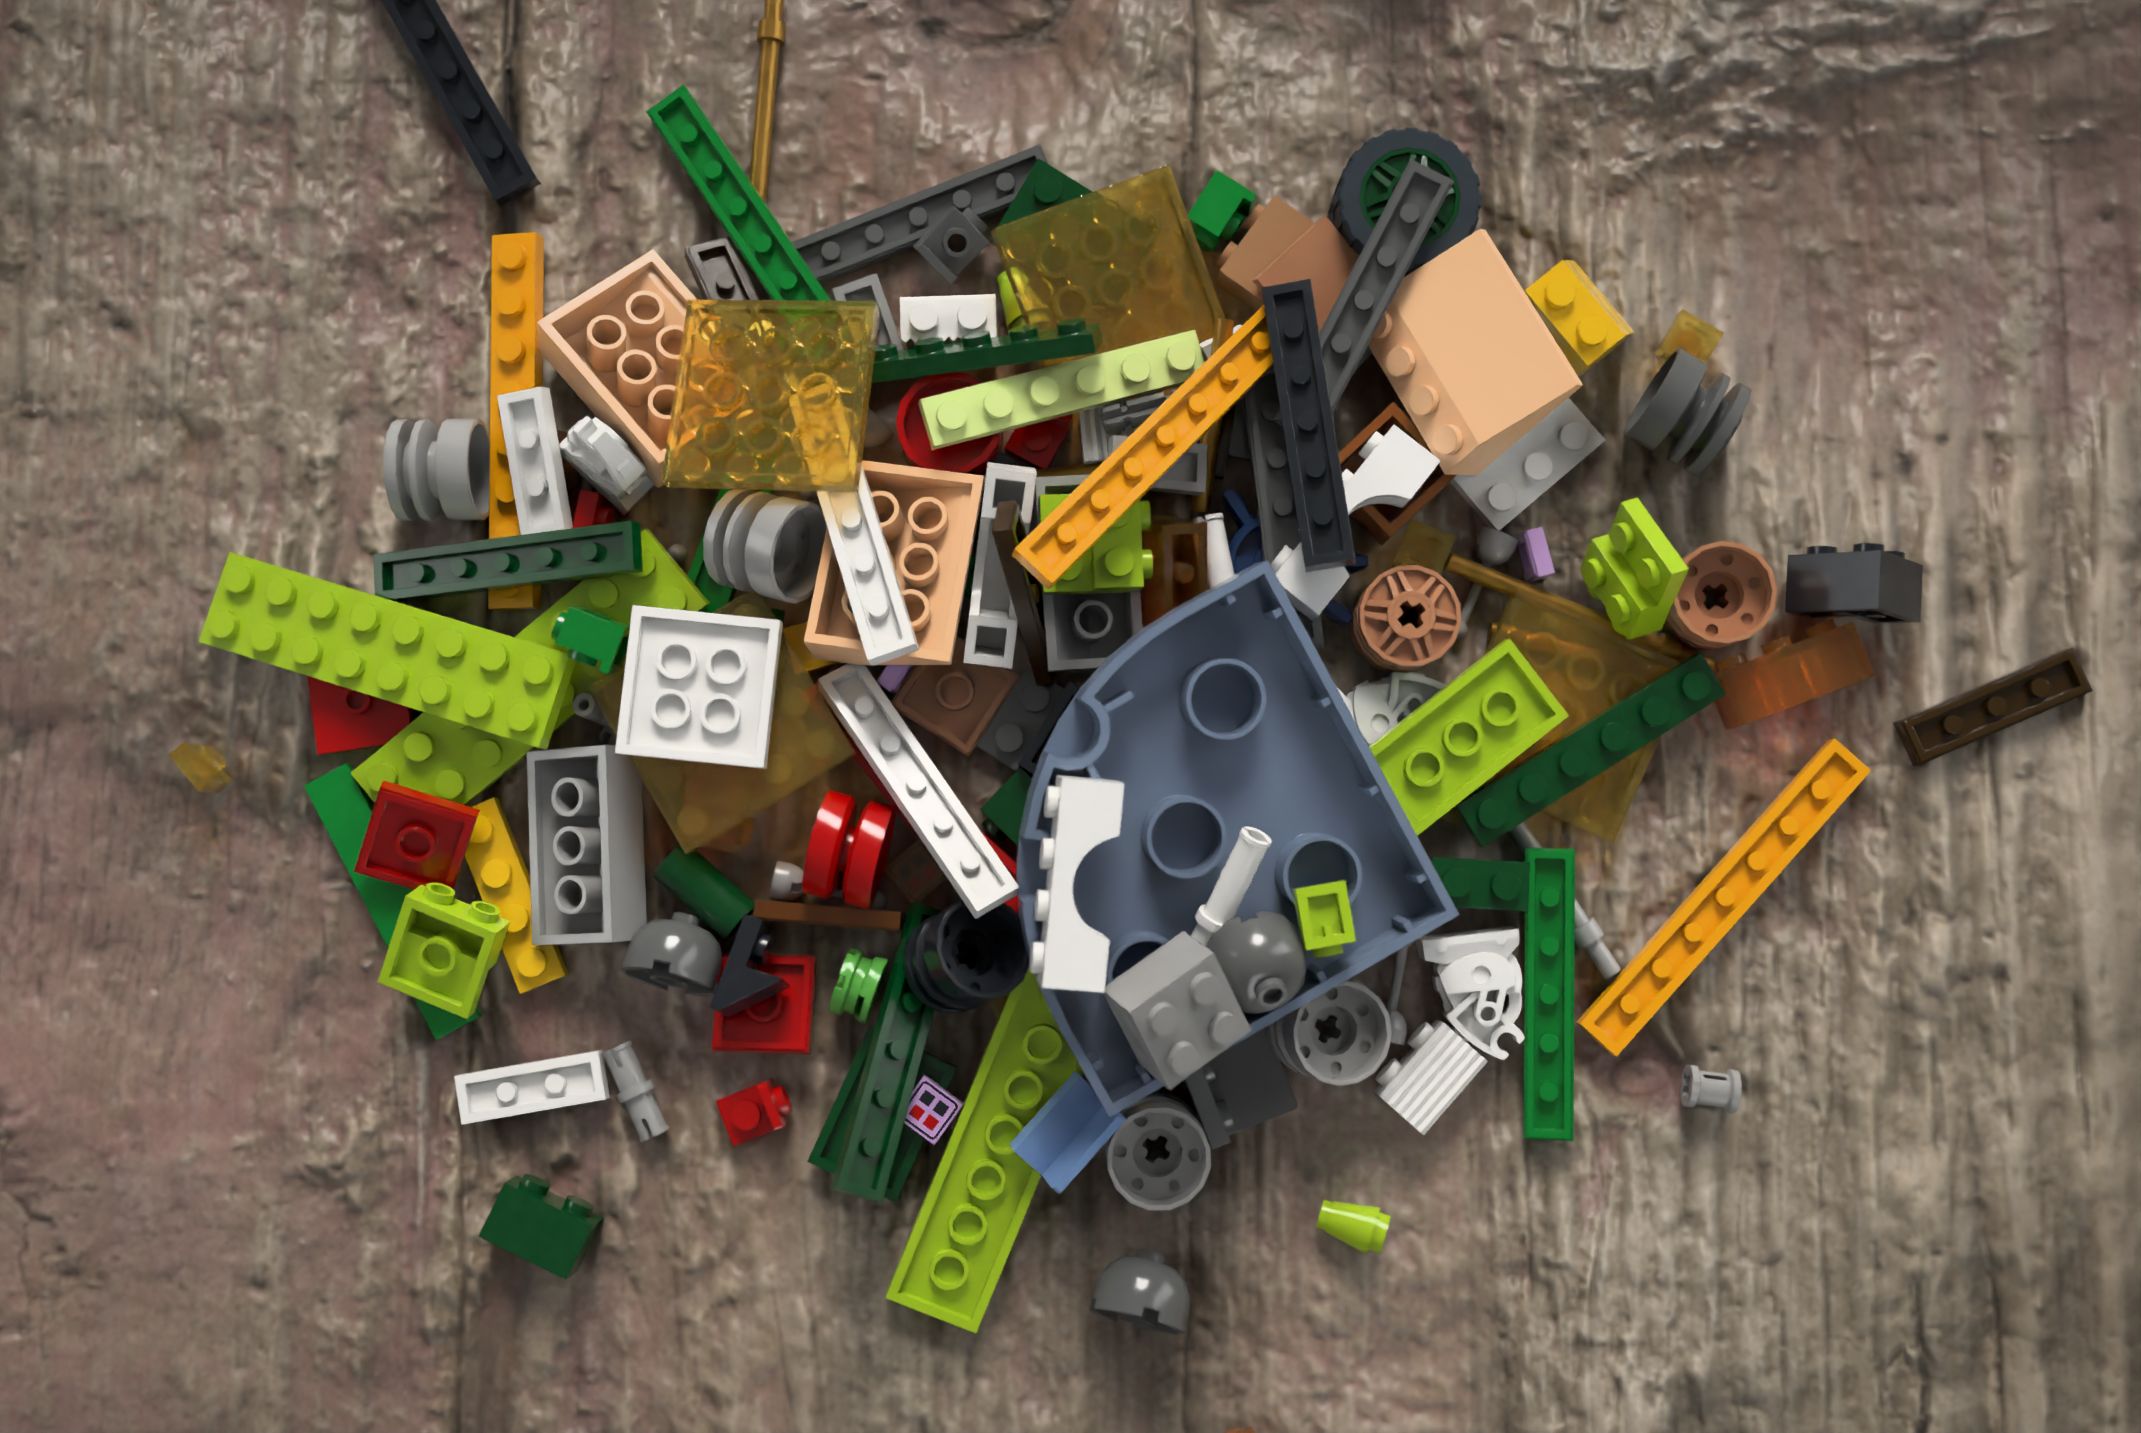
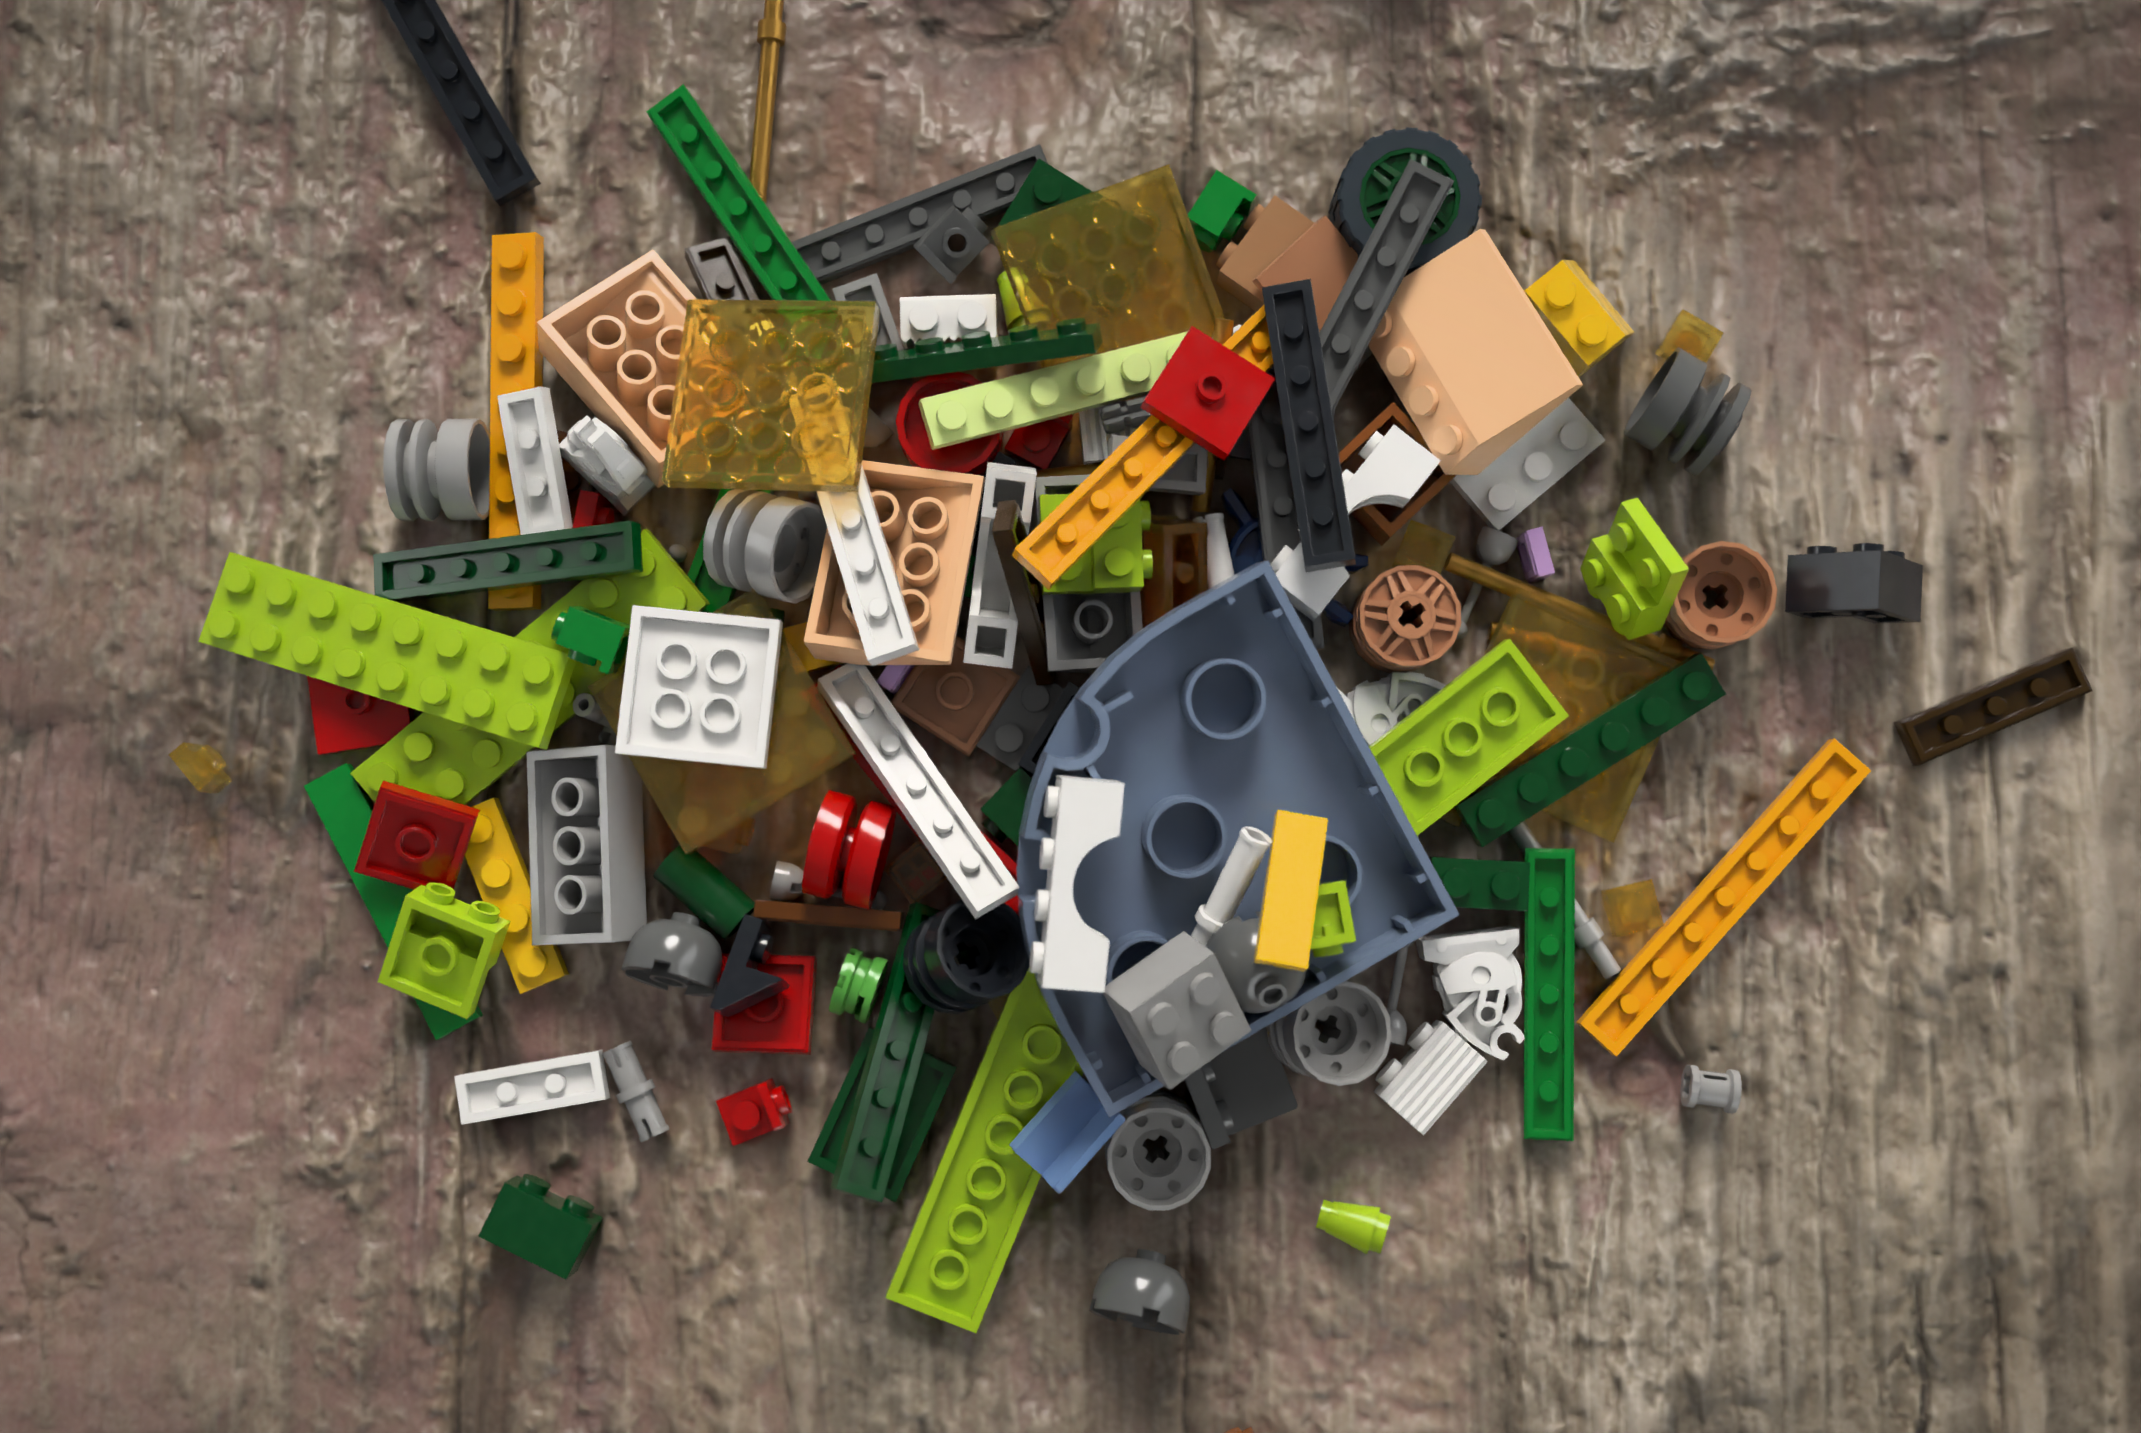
tile [904,1075,964,1145] -> none
clear orange brick [1714,619,1875,730] -> none
none -> red plate [1140,326,1276,461]
none -> yellow tile [1253,809,1328,972]
none -> clear yellow plate [1601,879,1664,937]

